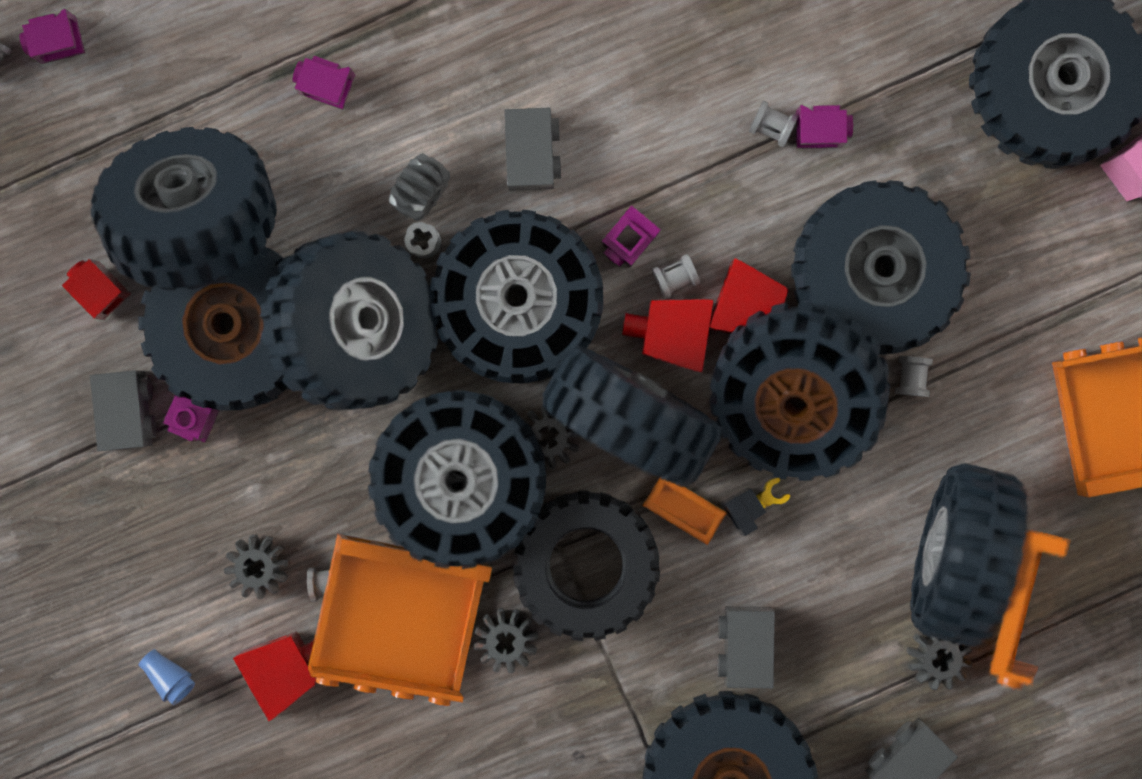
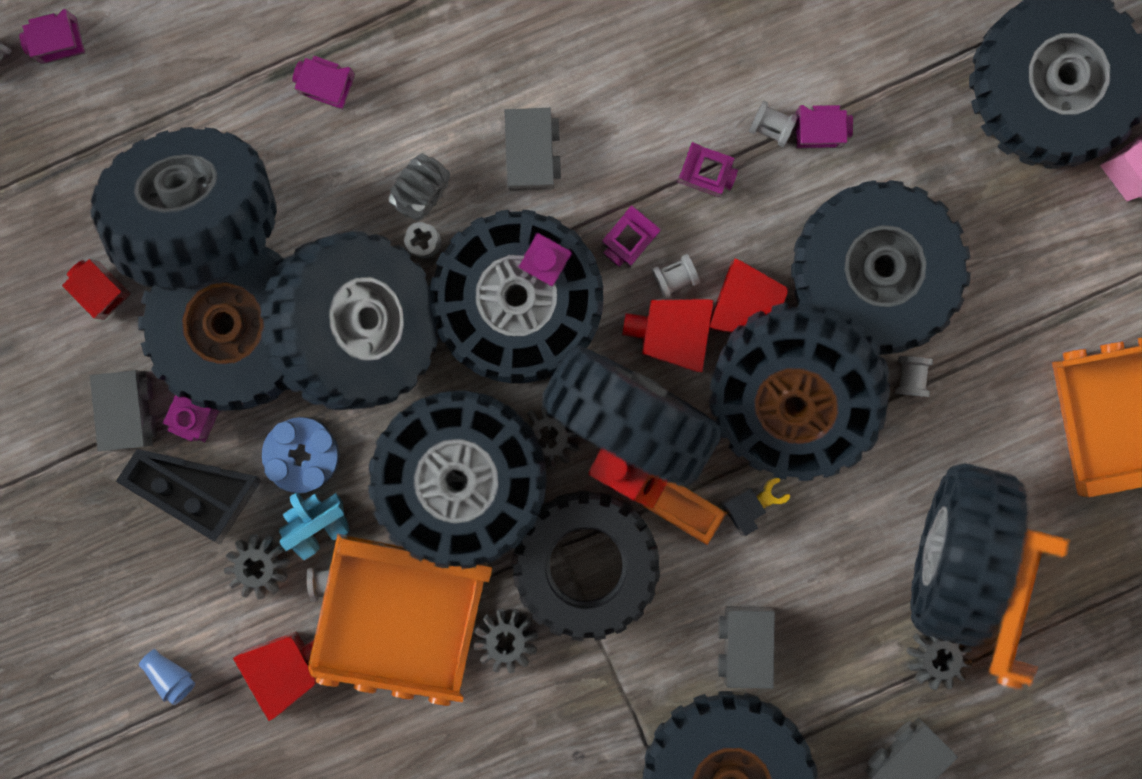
none -> black wedge [116,449,262,545]
none -> medium blue plate [262,417,339,493]
none -> medium azure hips [279,492,350,560]
none -> magenta plate [518,233,572,287]
none -> red torso [588,449,668,509]
none -> magenta window [677,142,738,198]

